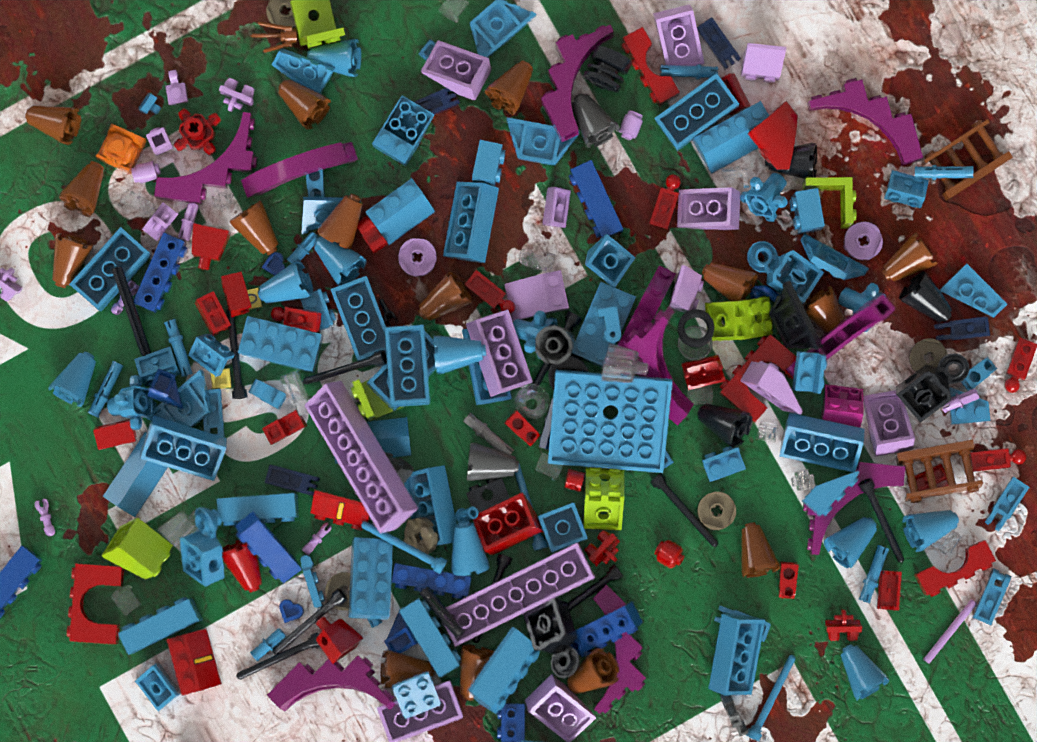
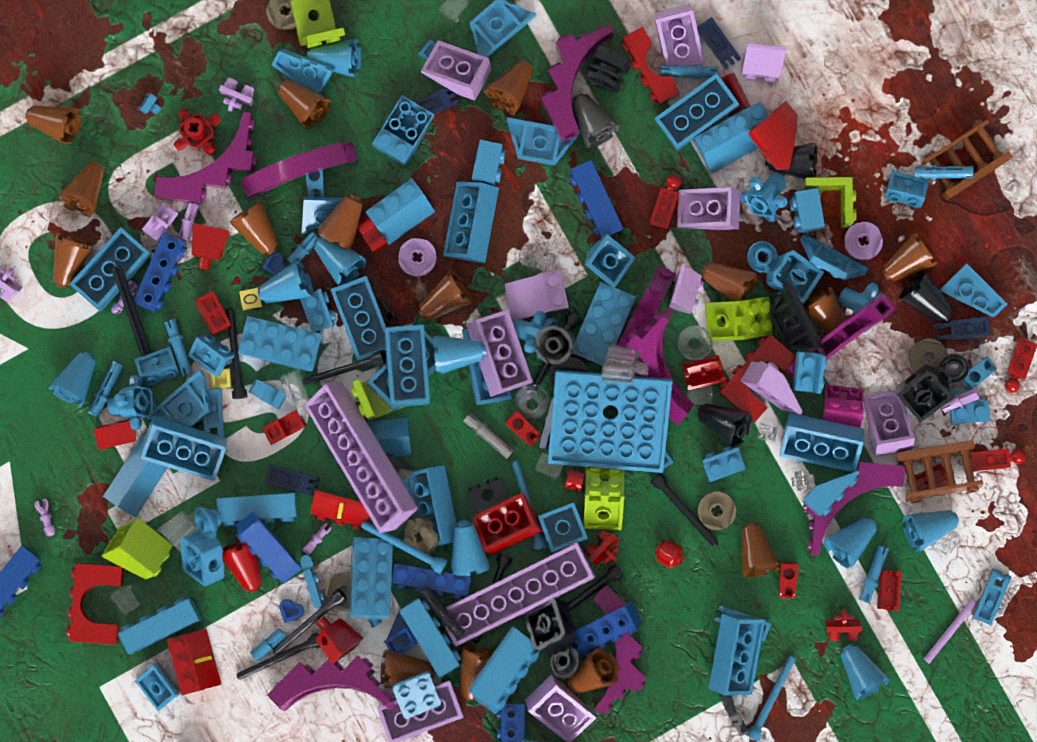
orange brick [96,124,147,174] -> none
lavender brick [131,161,161,184] -> none
lavender brick [146,127,174,156] -> none
blue slope [147,369,184,410] -> none
lavender plate [166,70,188,105] -> none
red hinge [221,271,252,318] -> none
dark orange plant [251,21,297,53] -> none
red plate [270,306,321,332] -> none
dark azure pin [455,507,478,522] -> none
red plate [464,270,515,314] -> none
dark grey cone [467,442,519,481] -> none
lavender slope [543,187,571,228] -> none
dark azure leg [597,306,621,344] -> none
lavender brick [619,111,643,140] -> none
black tyre [677,309,715,348] -> none
blue arm [750,285,779,302] -> none
magenta arch [807,78,923,165] -> none
black piece [858,478,904,563] -> none
red arch [914,540,996,597] -> none
dark azure hinge [985,477,1029,532] -> none

